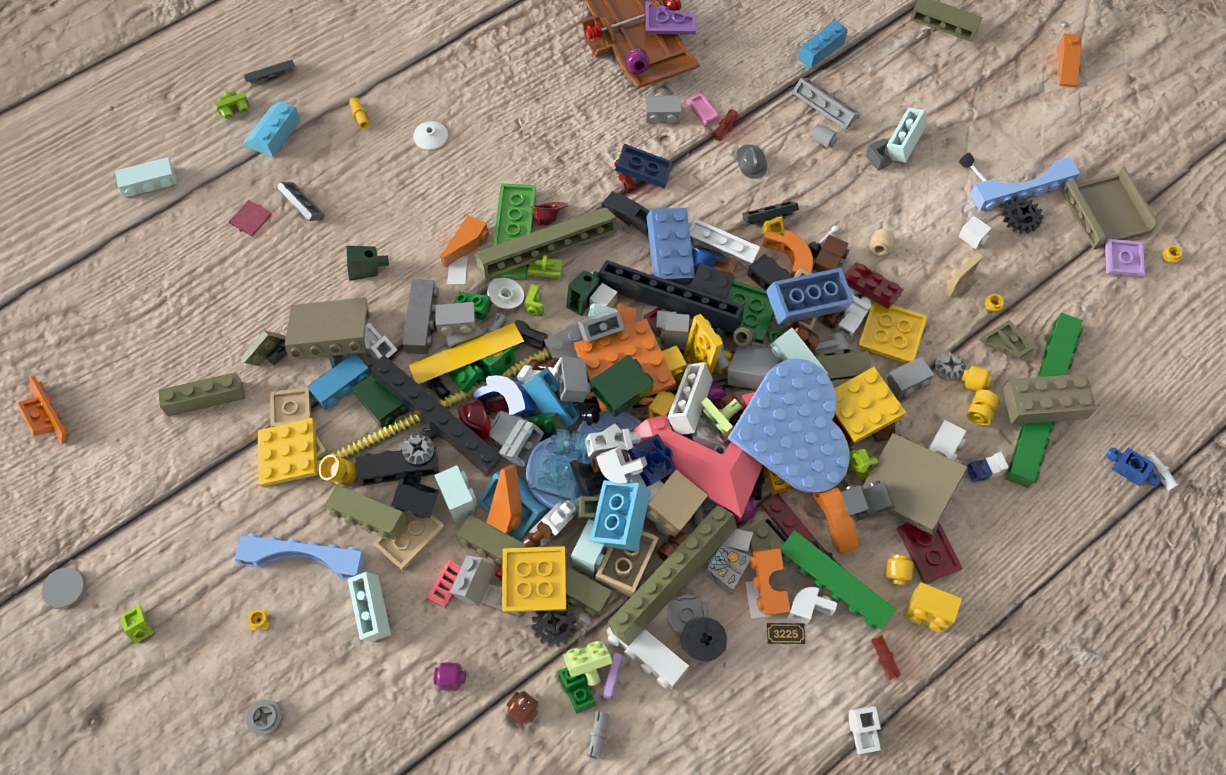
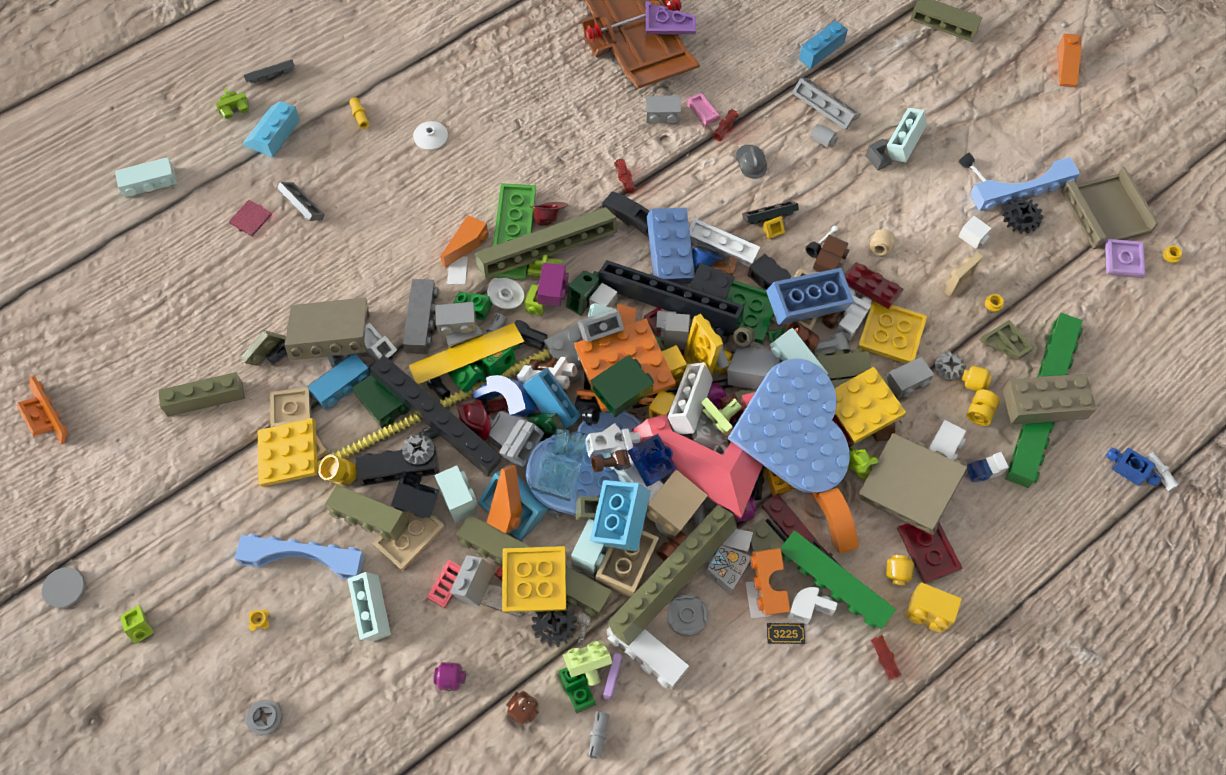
dark green torso [346,246,389,280] -> none
white hips [523,500,576,548] -> none
light grey brick [557,357,591,402] -> none
black wing [570,460,610,497] -> none
white brick [596,447,647,483] -> none
dark blue plate [615,144,673,189] -> none
magenta head [626,48,649,74] -> none
black brick [680,617,727,661] -> none
orange arch [762,230,813,278] -> none
dark grey brick [841,481,895,522] -> none
white brick [849,706,881,754] -> none
none -> magenta brick [537,263,569,307]

